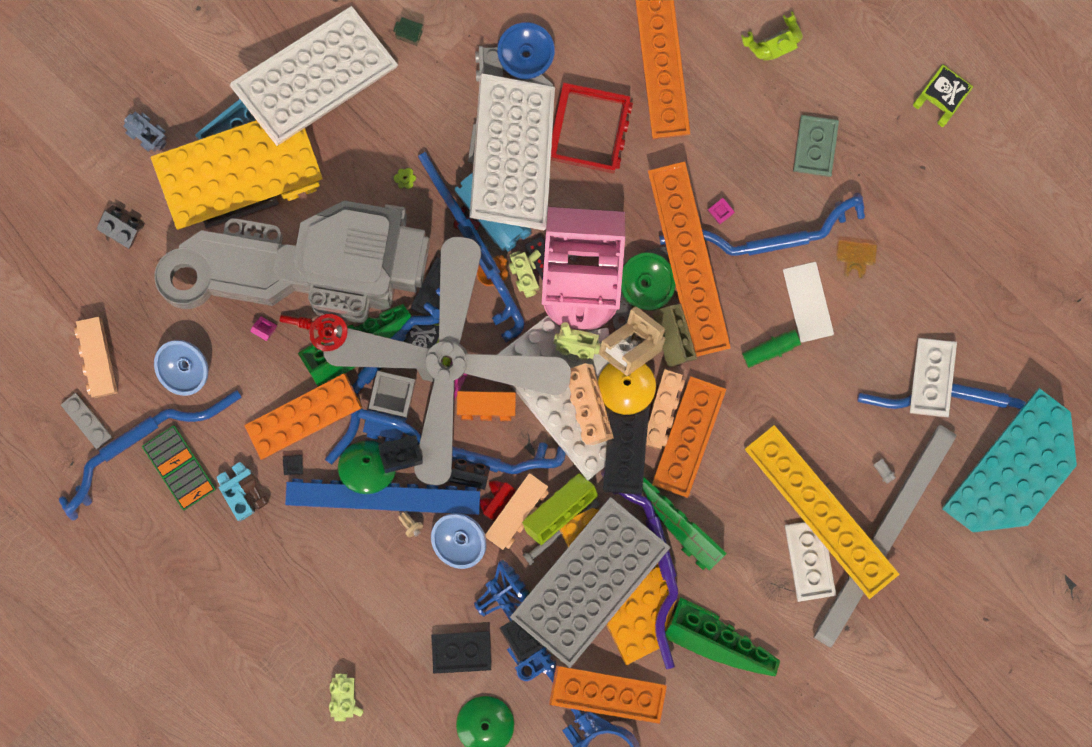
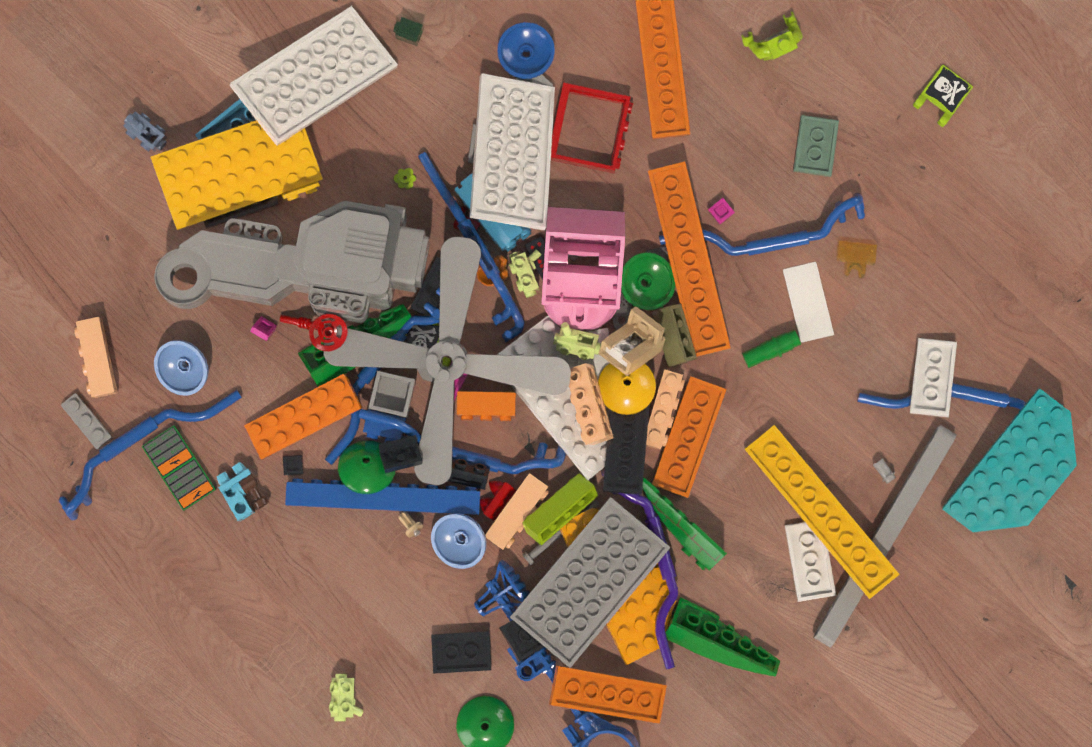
bracket [97,205,145,249] -> none
light grey bracket [475,46,503,82] -> none

